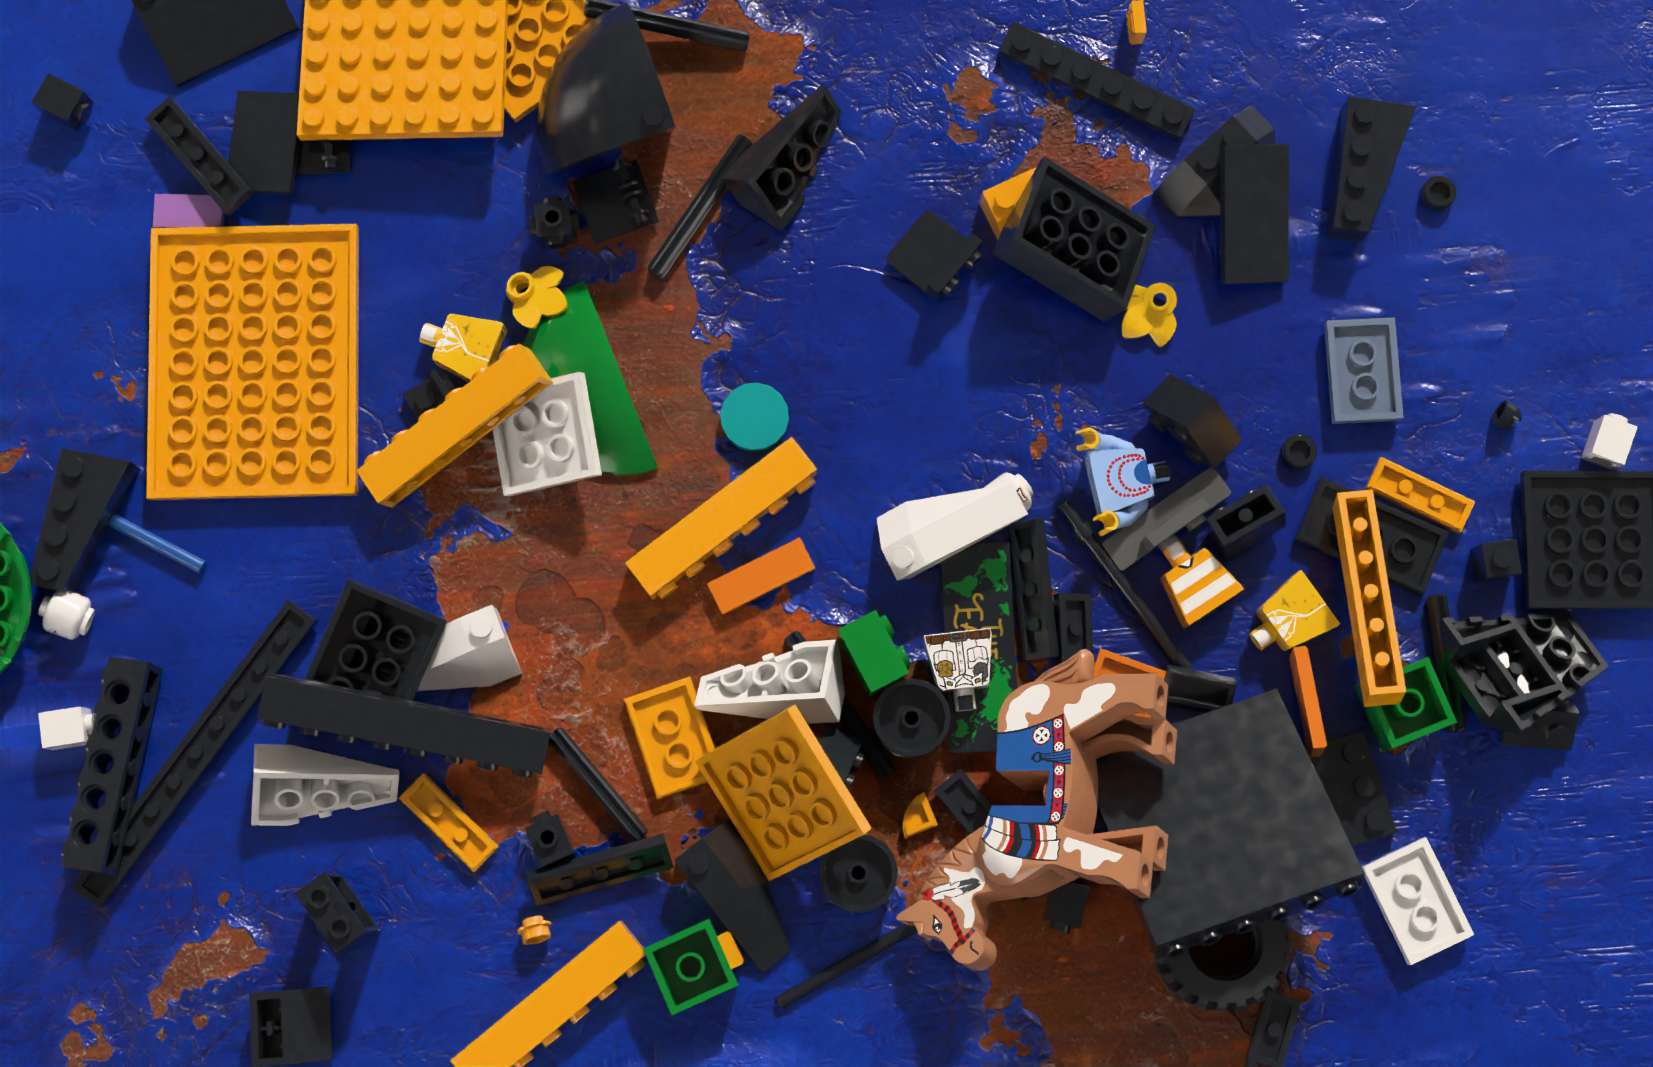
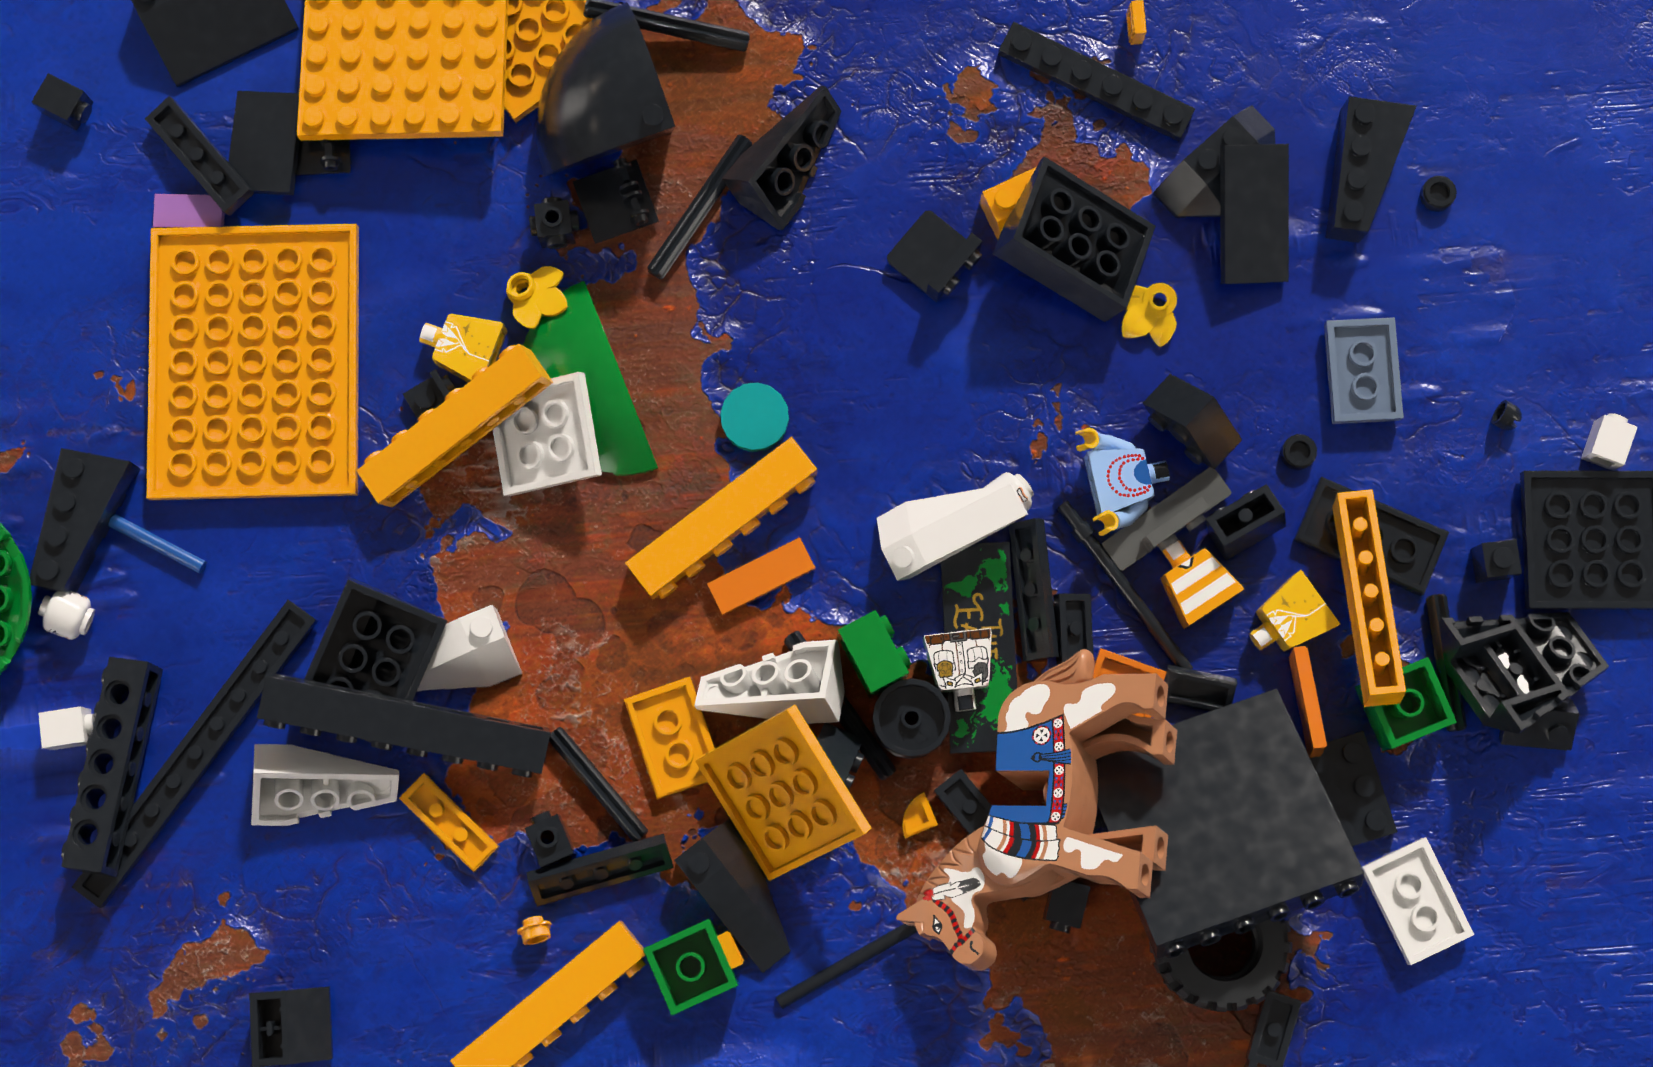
black window [295,872,381,953] -> none
black wheel [819,834,898,912] -> none
light orange tile [1364,457,1475,534] -> none

